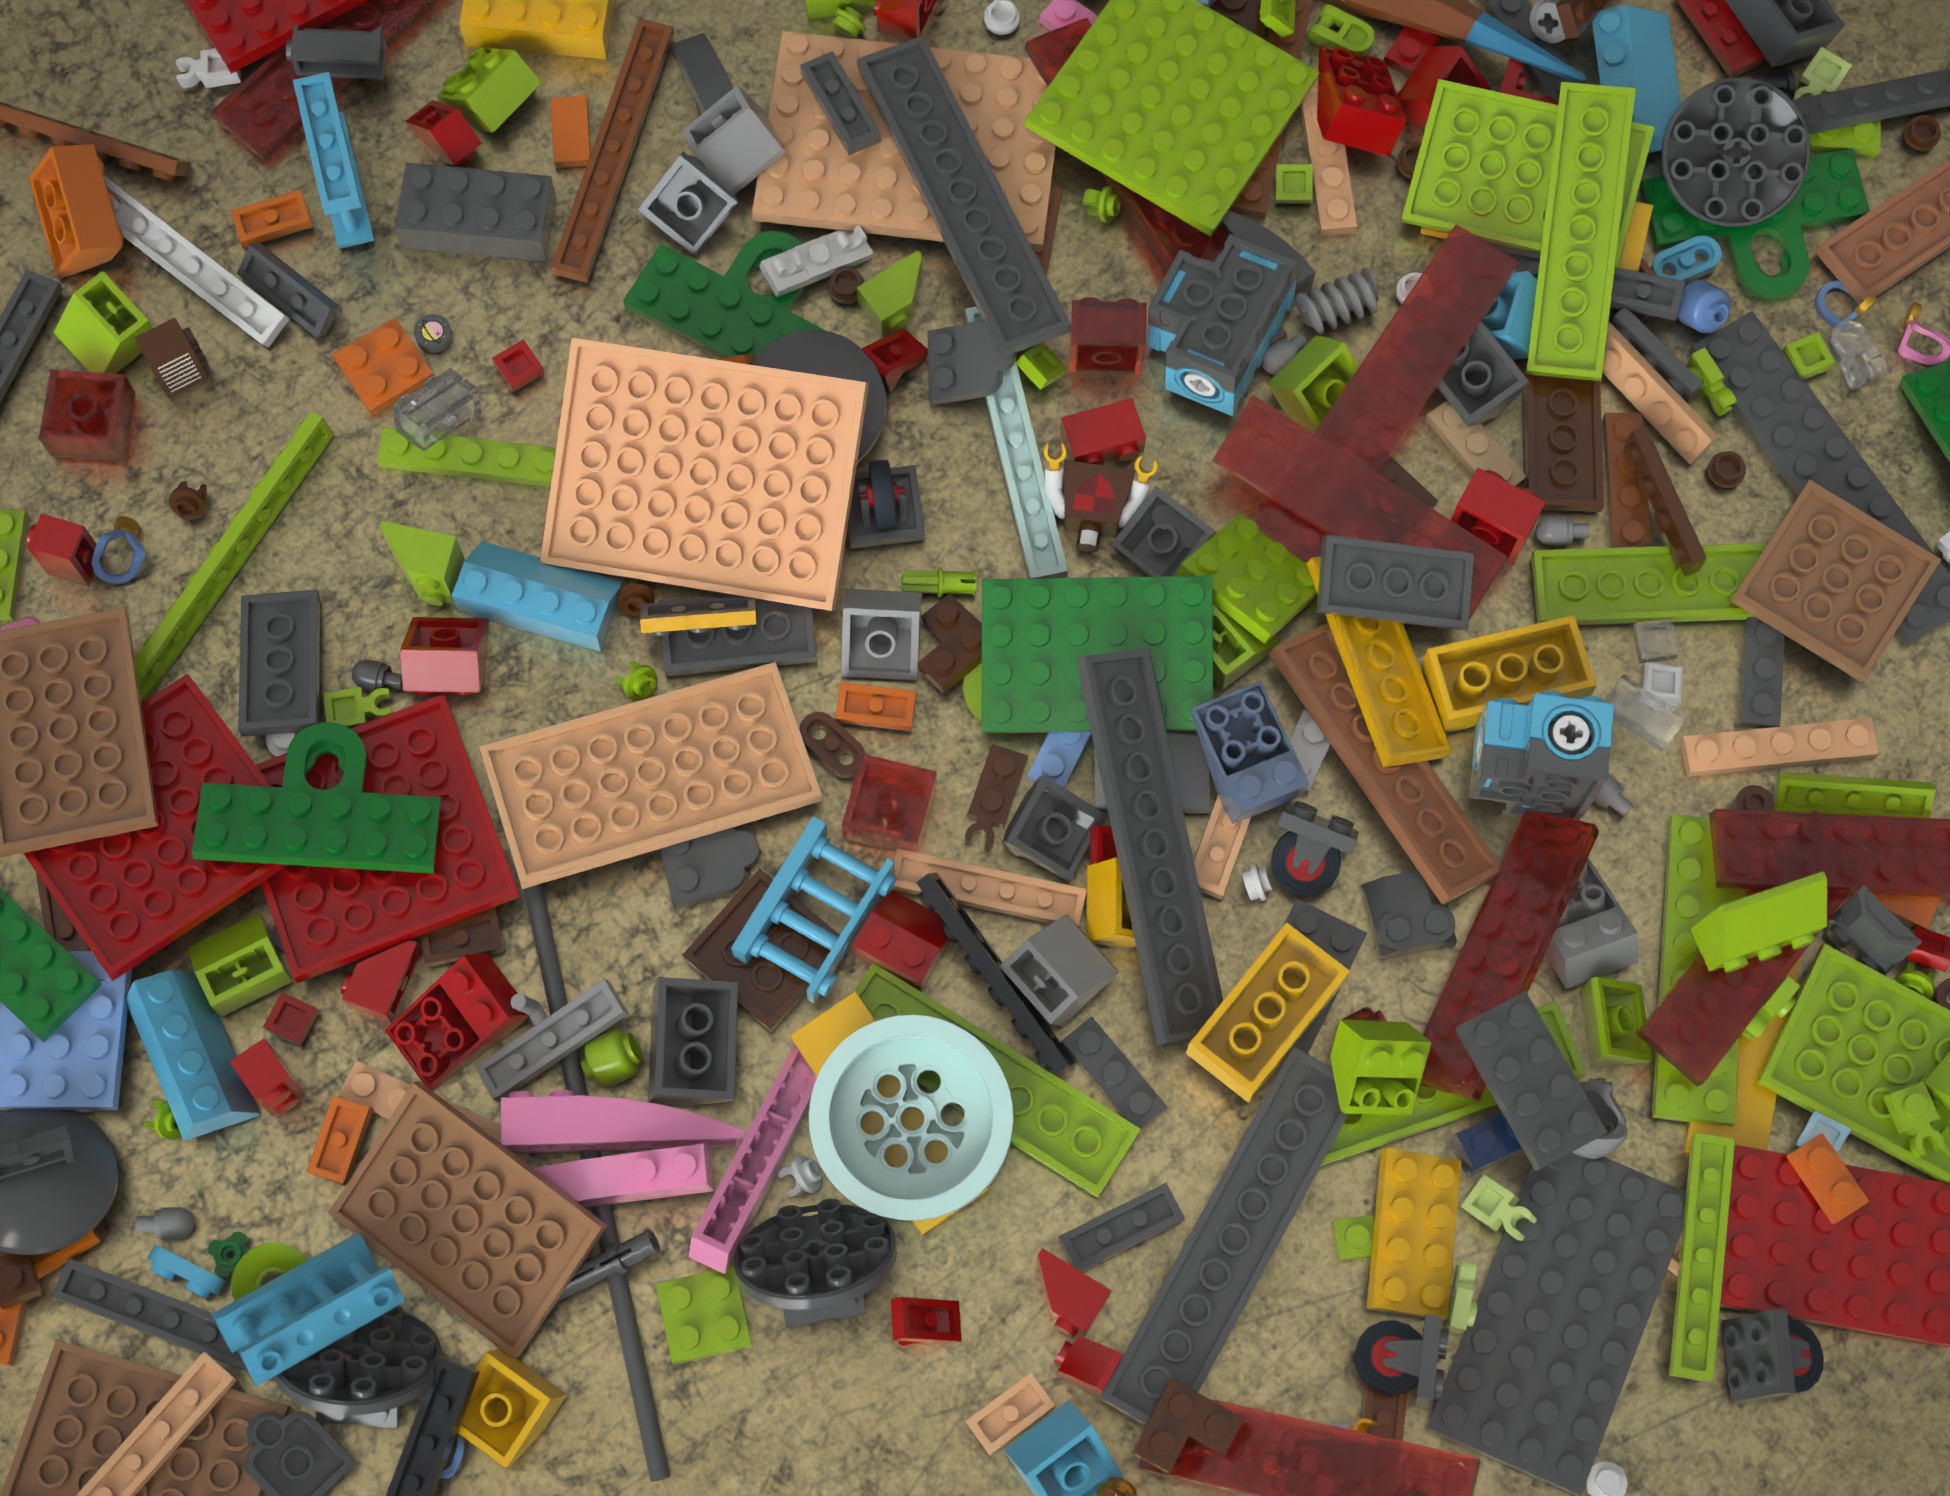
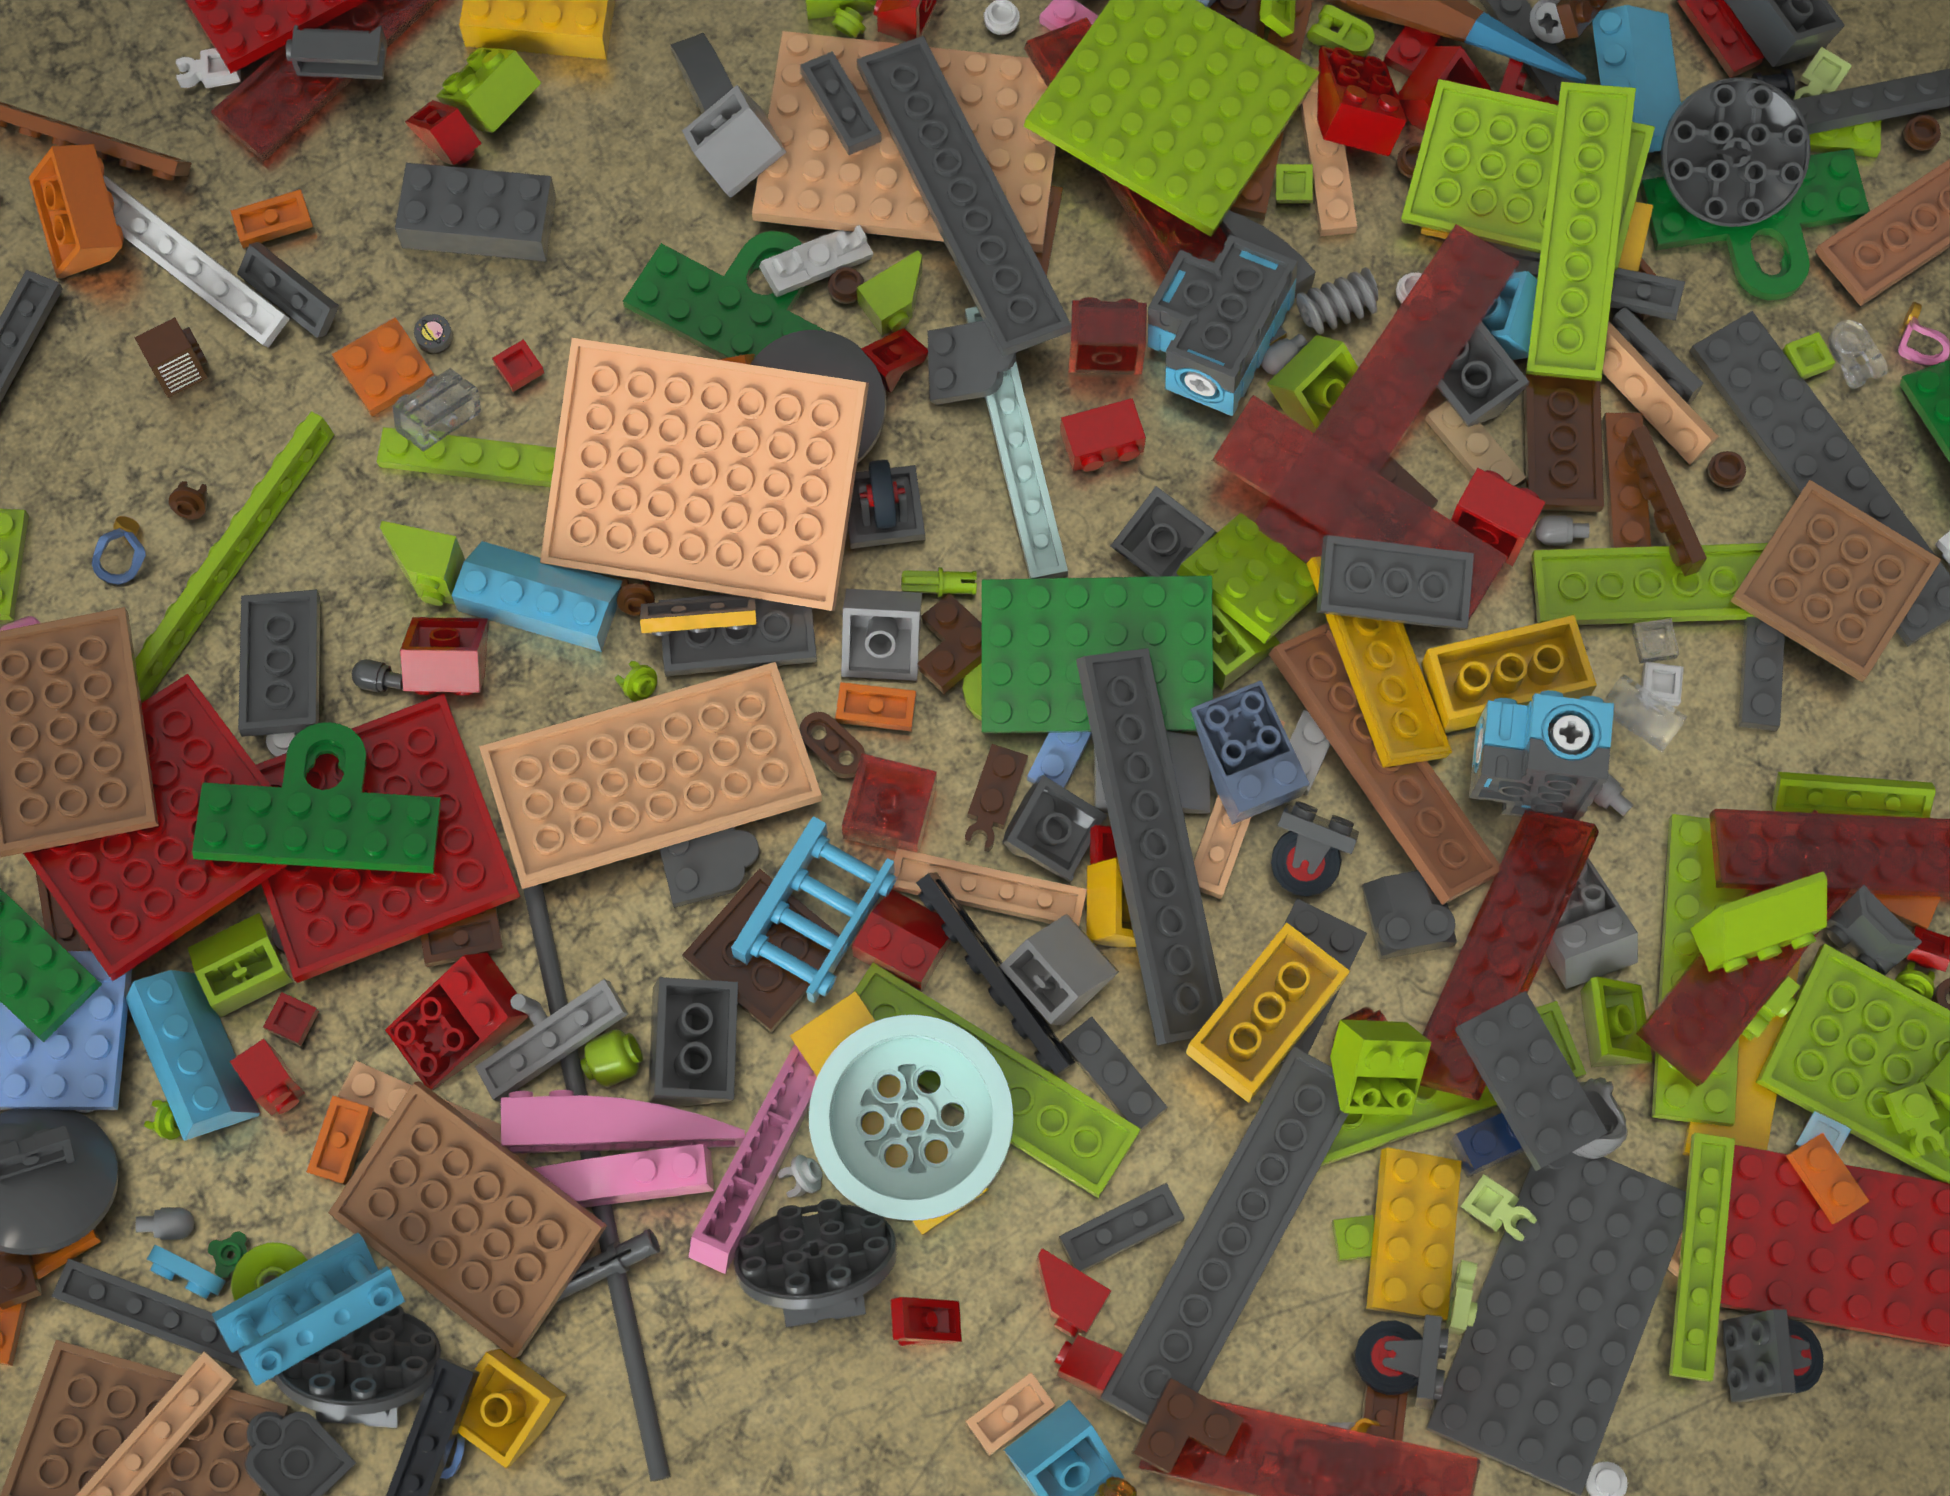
red brick [27,513,103,587] -> none
clear red brick [39,369,136,461] -> none
lime slope [54,271,153,385] -> none
medium azure fence [293,72,375,249] -> none
lime plate [323,687,393,729] -> none
red slope [341,940,423,1023] -> none
orange tile [550,95,591,168] -> none
dark orange plate [551,18,674,283] -> none
dark grey slope [637,151,739,256] -> none
lime plate [655,1265,752,1365] -> none
lime plate [1016,342,1068,390] -> none
torso [1043,442,1159,552] -> none
lime plate [1082,186,1121,223] -> none
white plate [1242,863,1273,901] -> none
medium azure plate [1651,235,1722,284] -> none
medium blue head [1677,280,1731,333] -> none
light nougat plate [1680,718,1879,777] -> none
lime plate [1686,347,1737,417] -> none
reddish brown plate [1734,785,1774,824] -> none
medium blue piece [1815,280,1878,331] -> none

